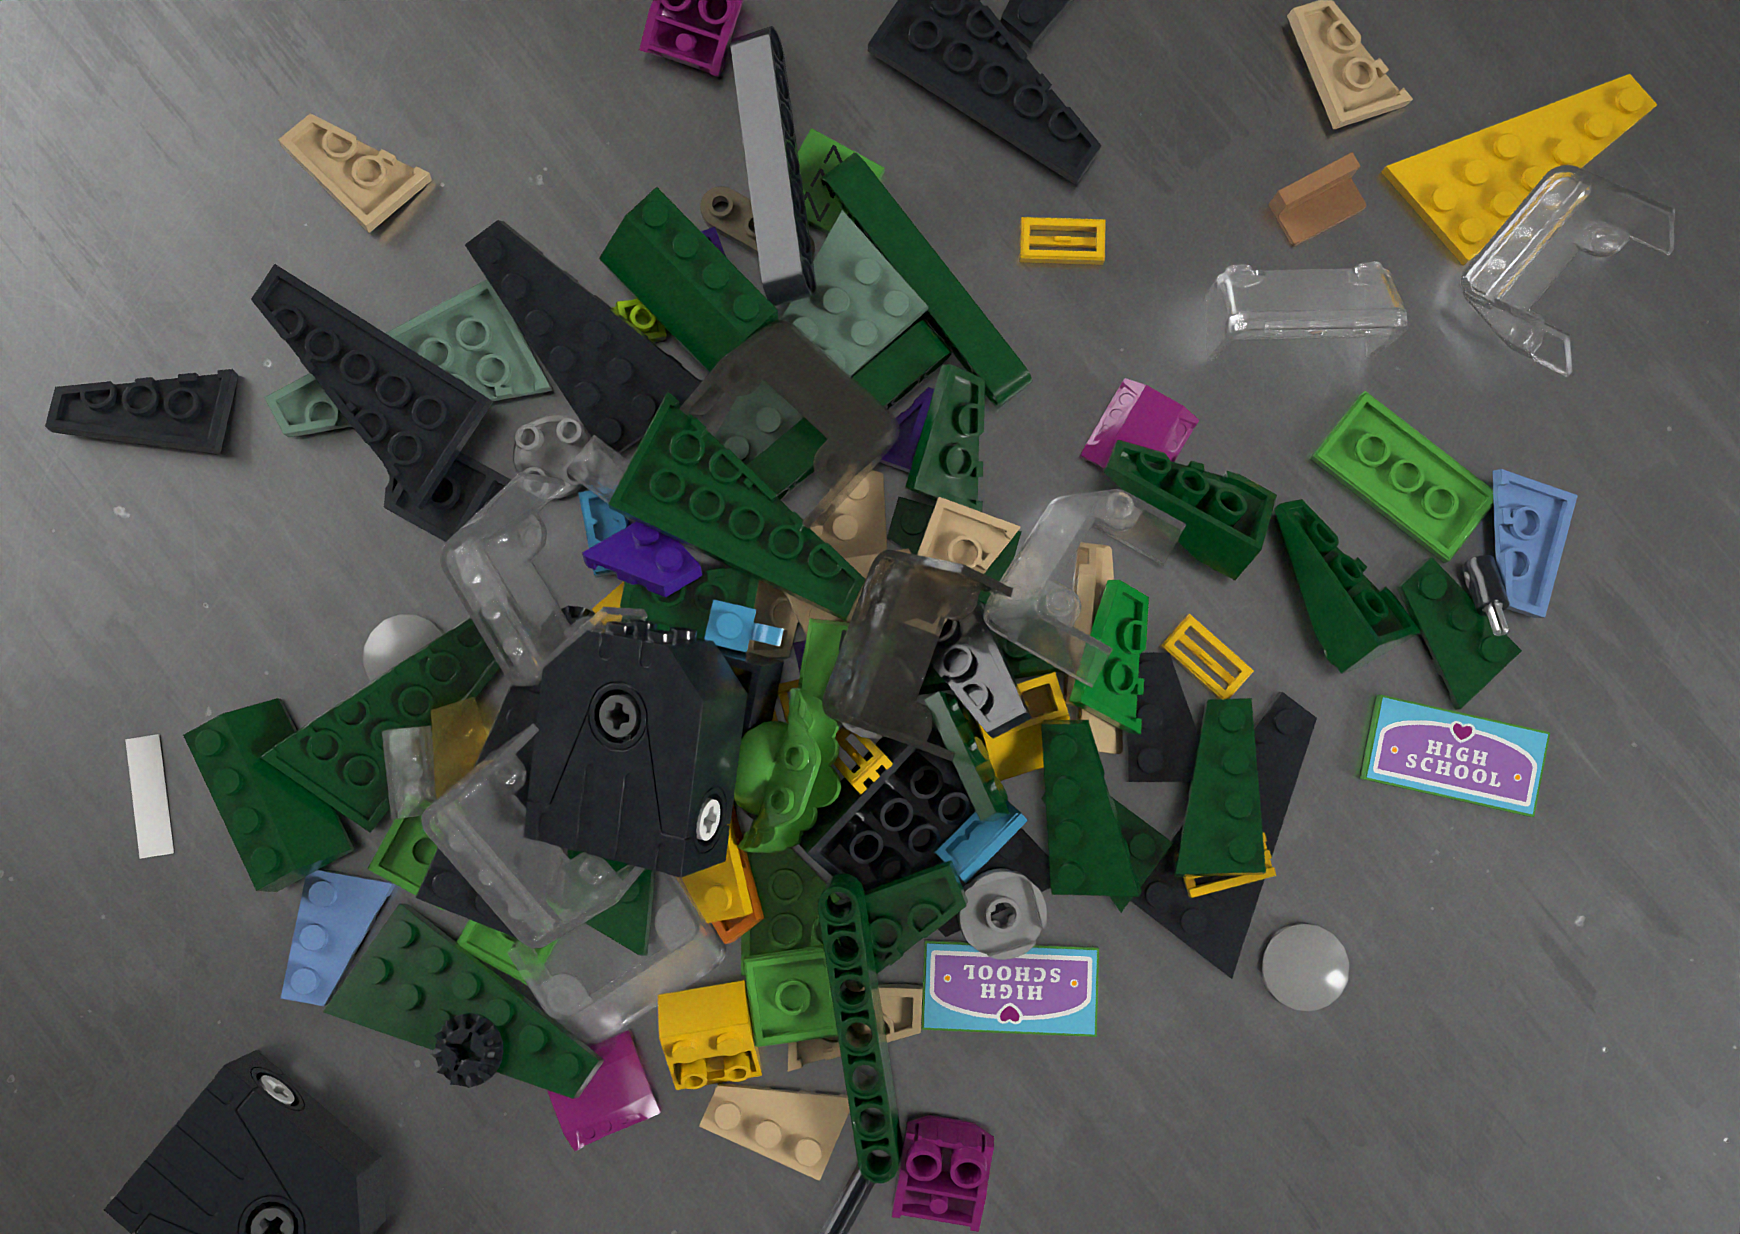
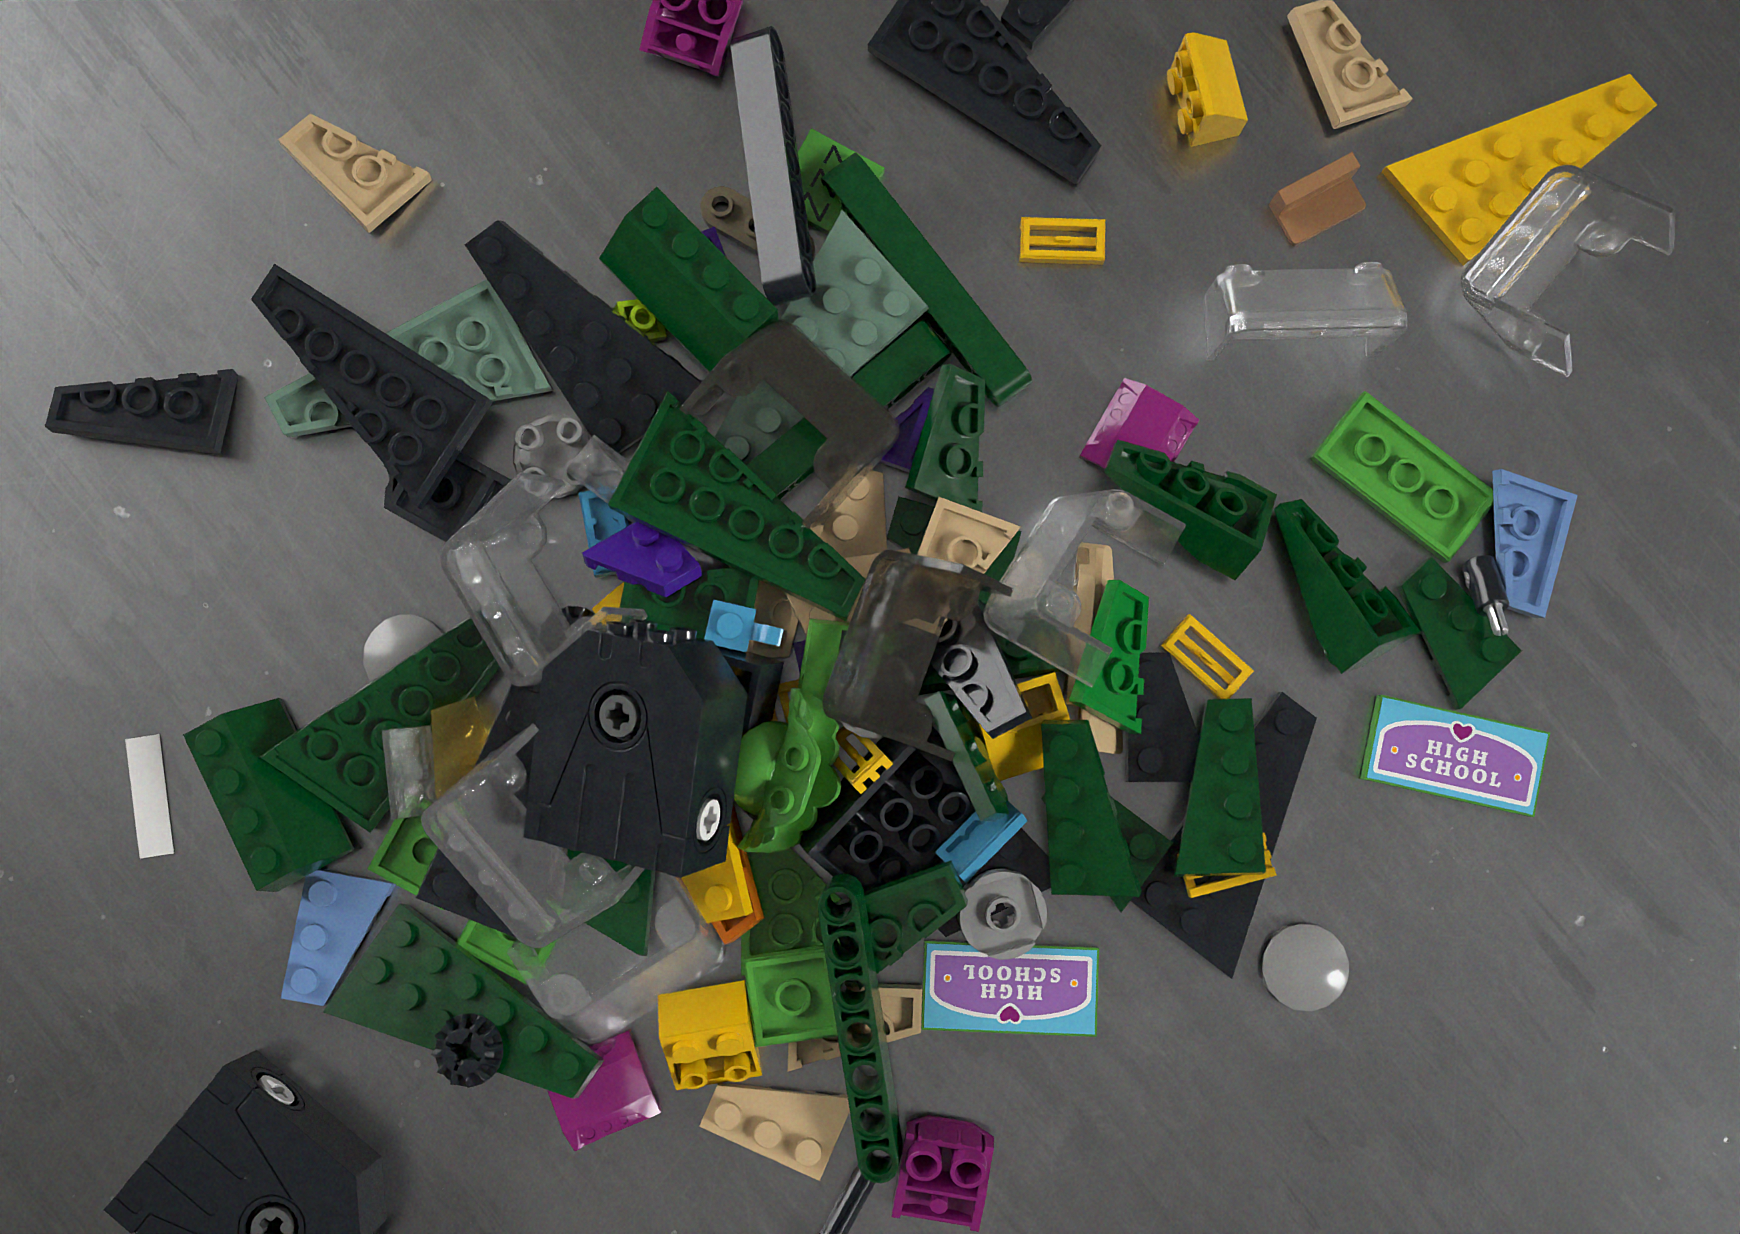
none -> yellow slope [1167,32,1248,147]

